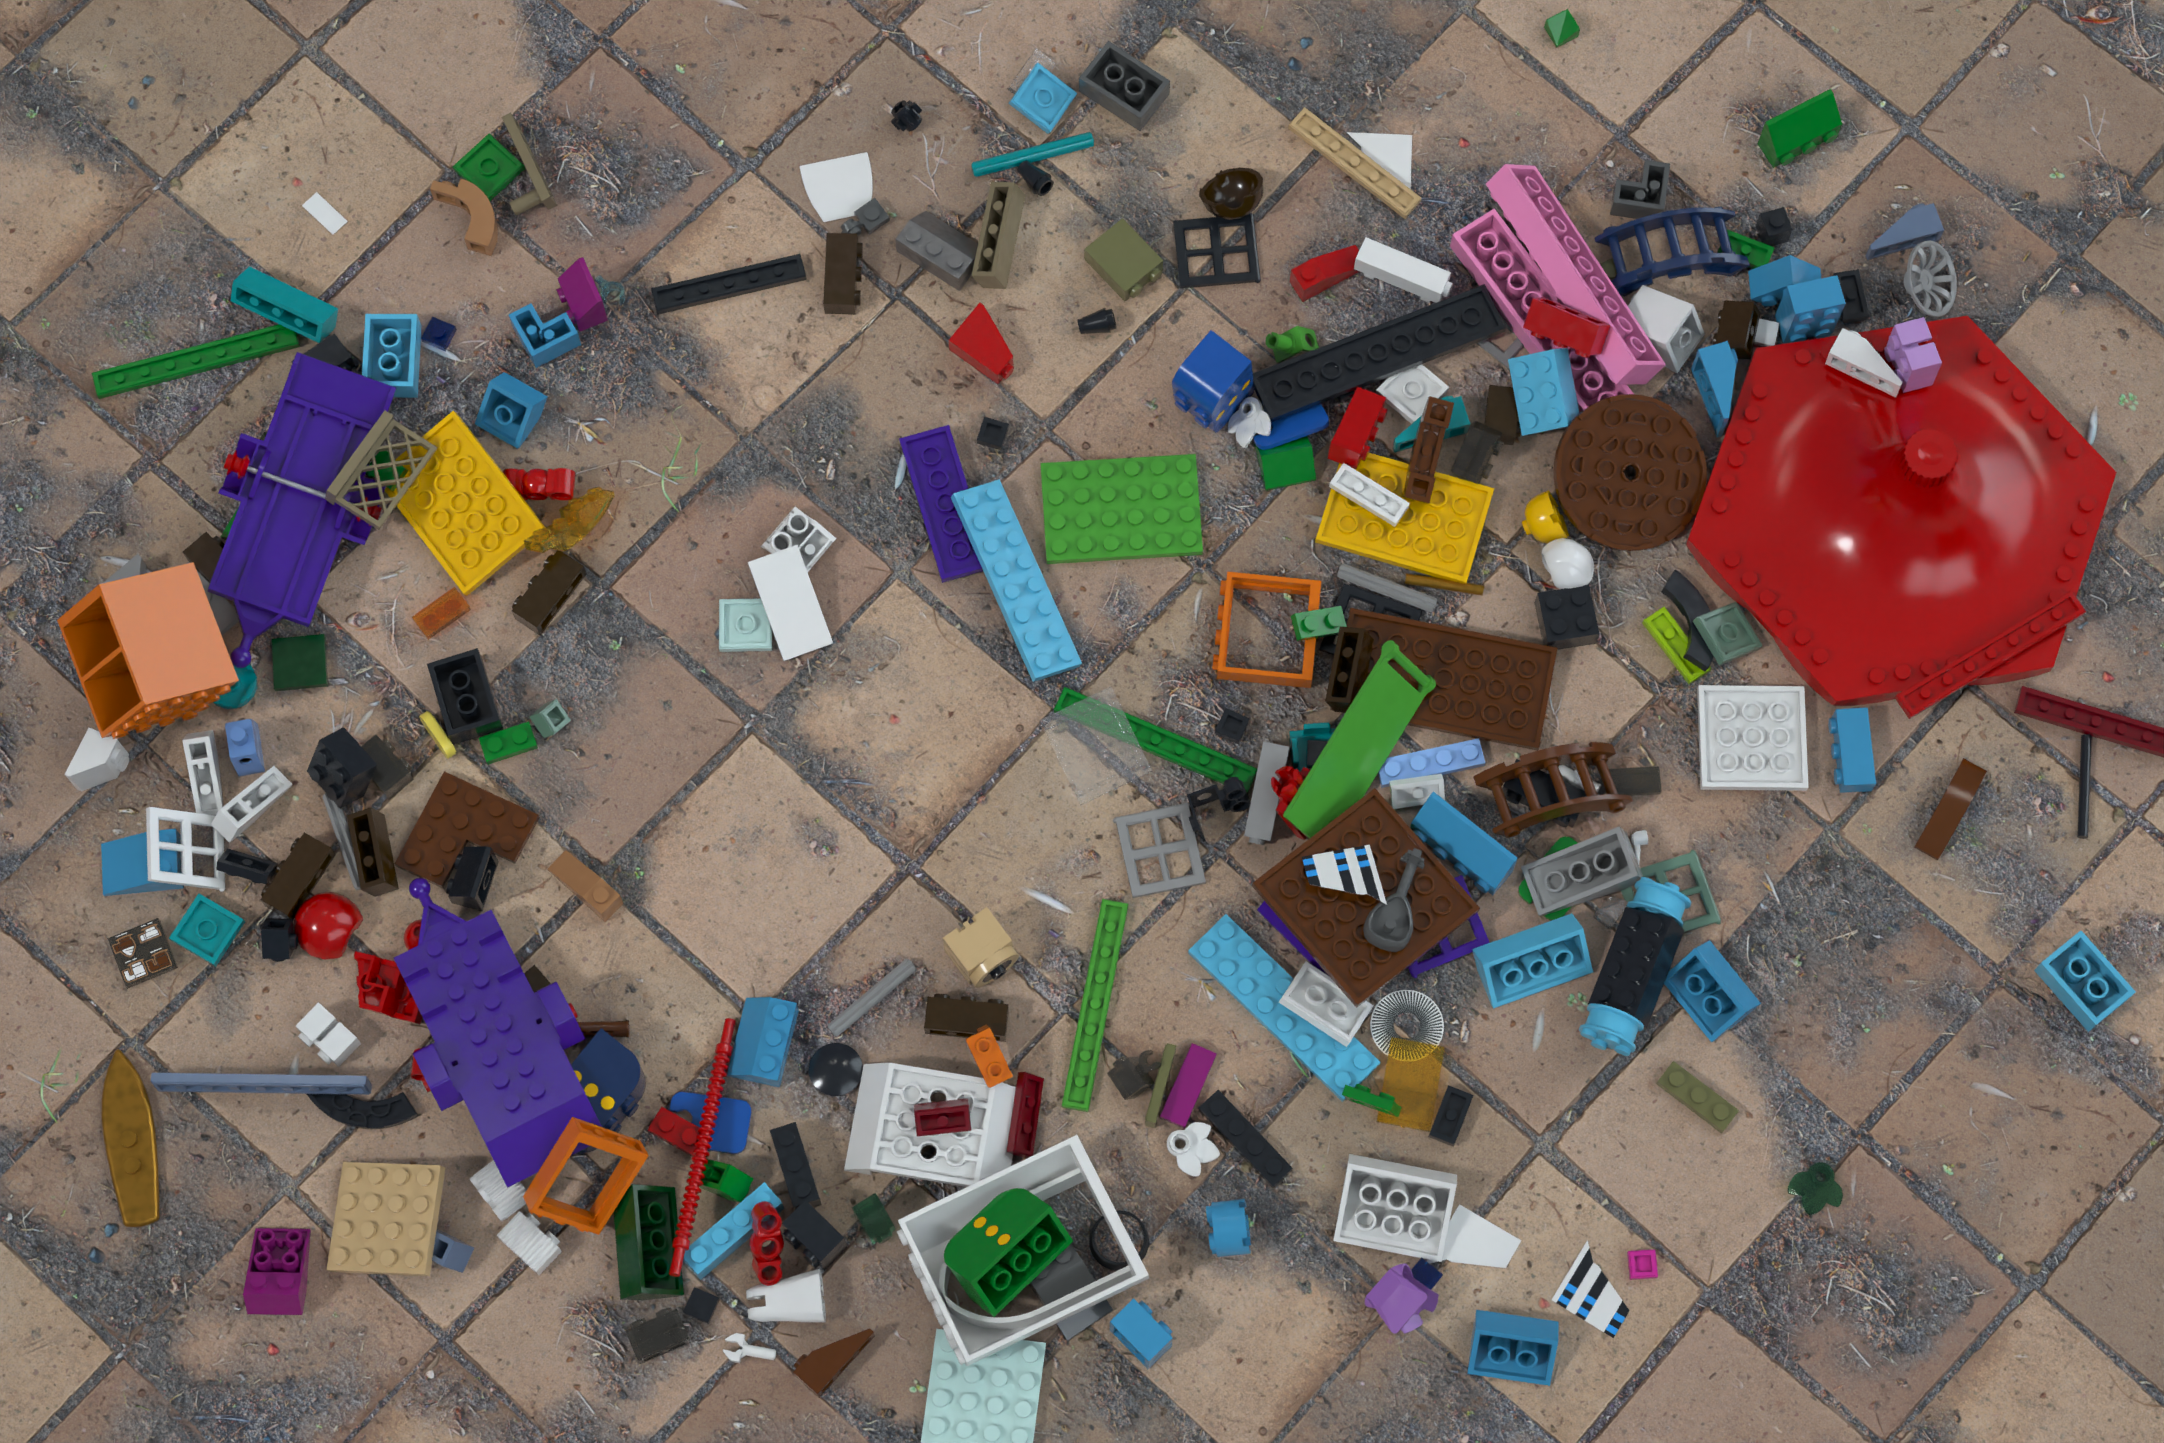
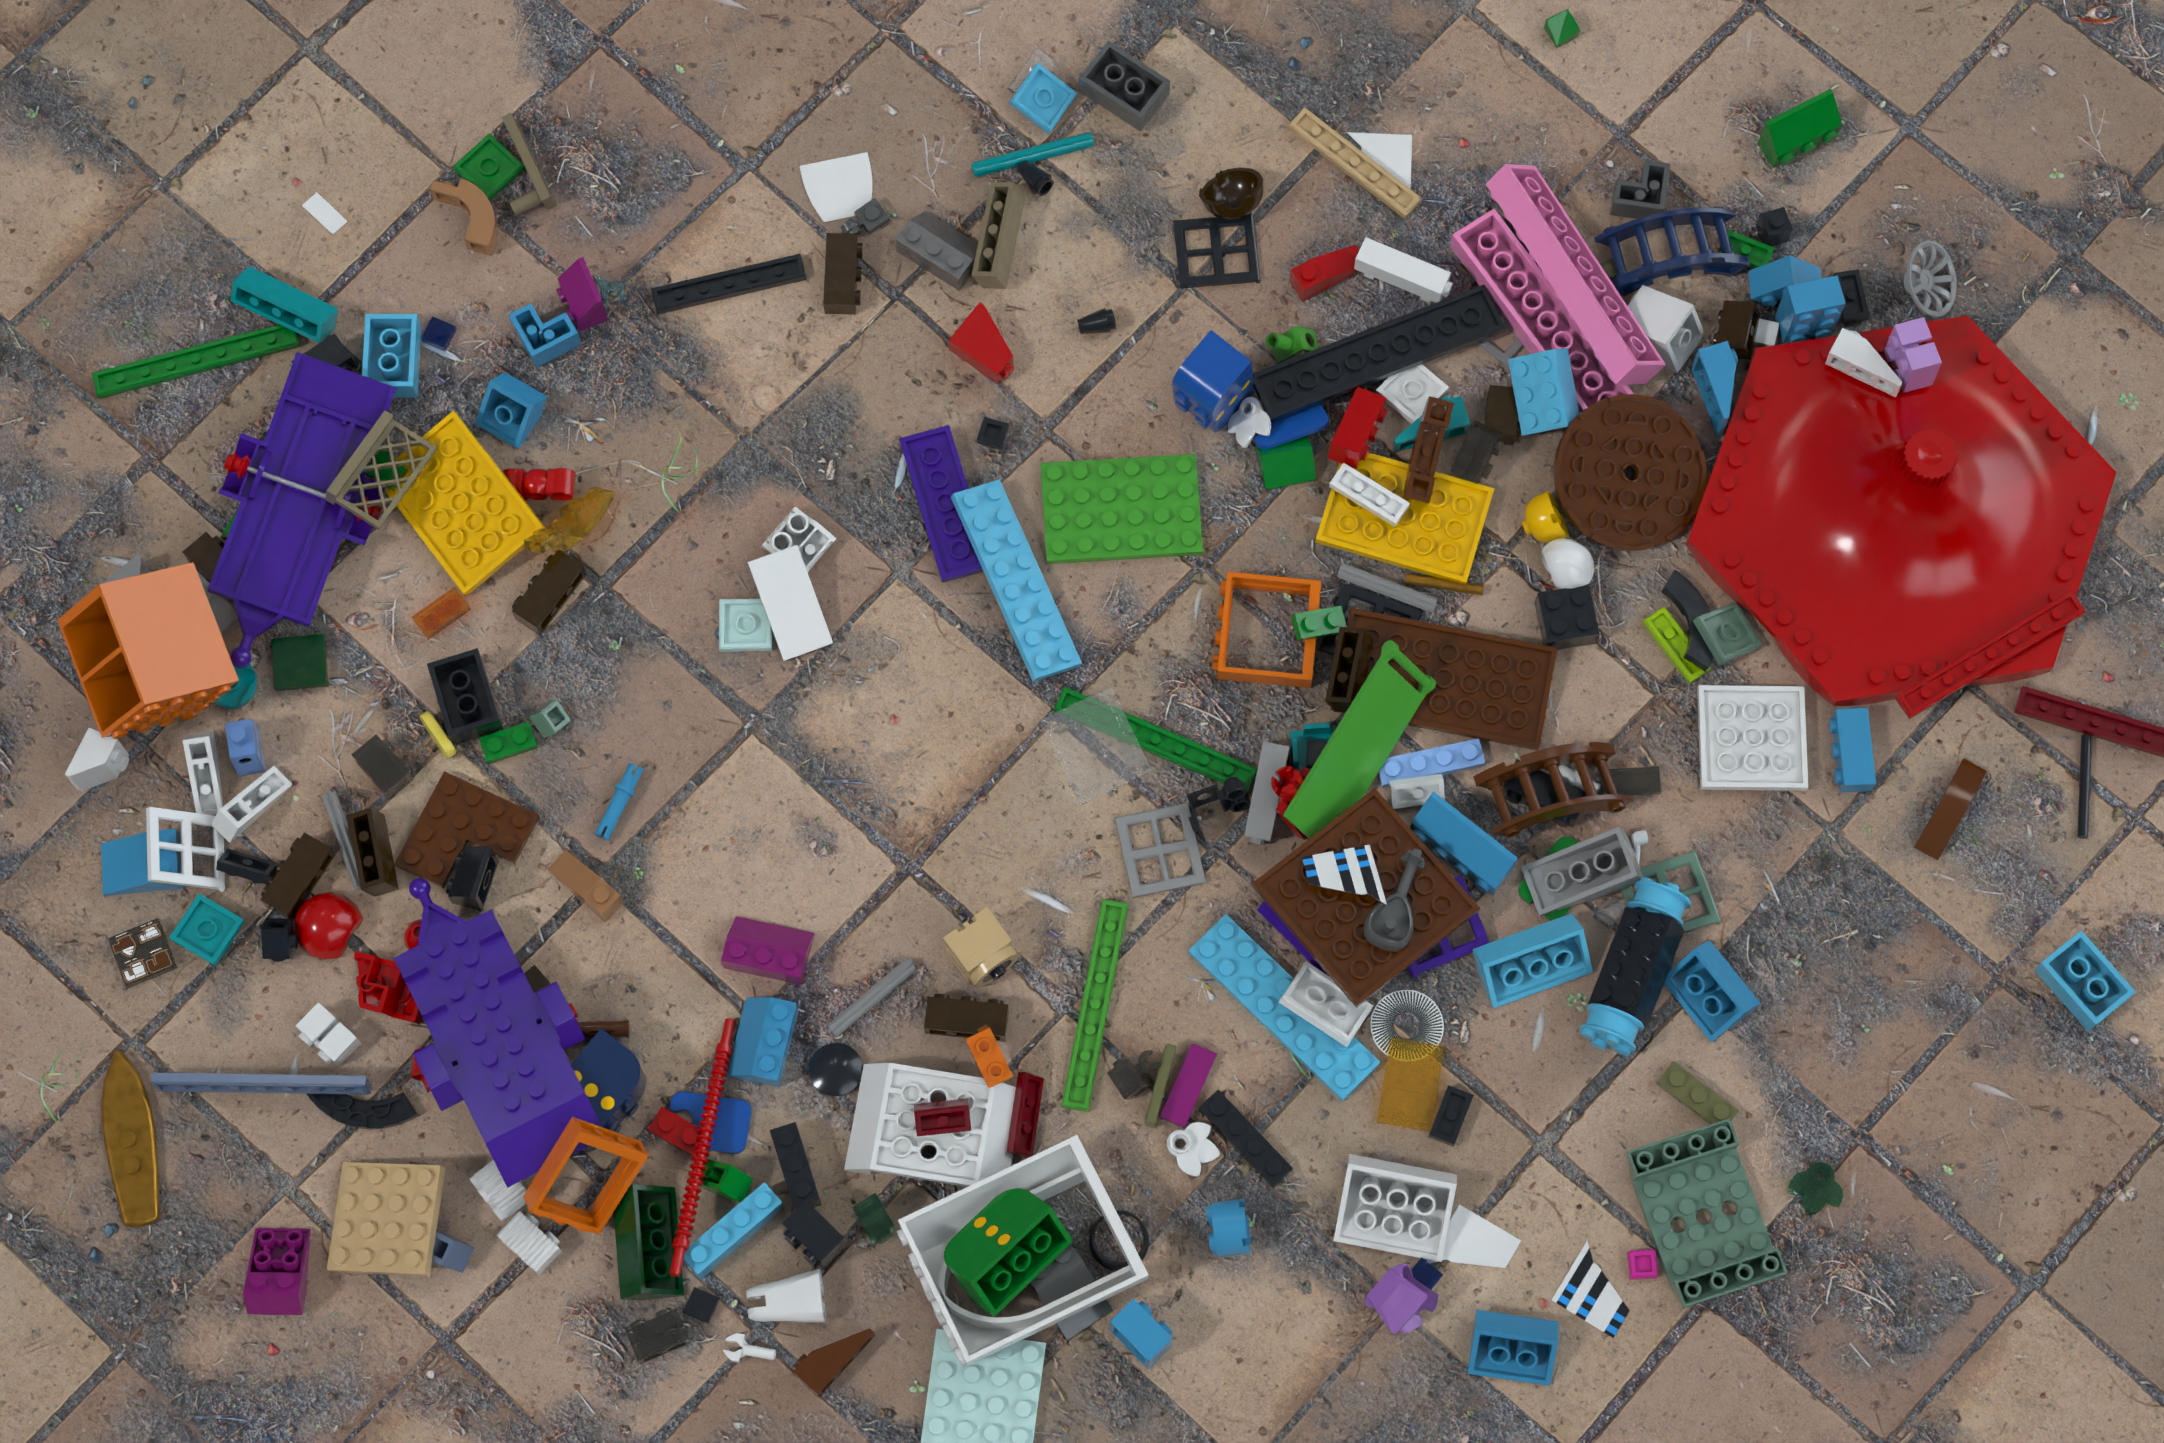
black brick [307,727,378,809] -> none
red piece [749,1201,784,1286] -> none
black gear [891,100,922,132] -> none
olive brick [1084,218,1163,302] -> none
black plate [1215,708,1250,744] -> none
green plate [1342,1084,1402,1118] -> none
red brick [1523,297,1610,358] -> none
sand blue slope [1866,203,1944,260] -> none
none -> dark azure pin [594,763,644,841]
none -> magenta slope [721,916,814,985]
none -> sand green slope [1626,1118,1788,1308]

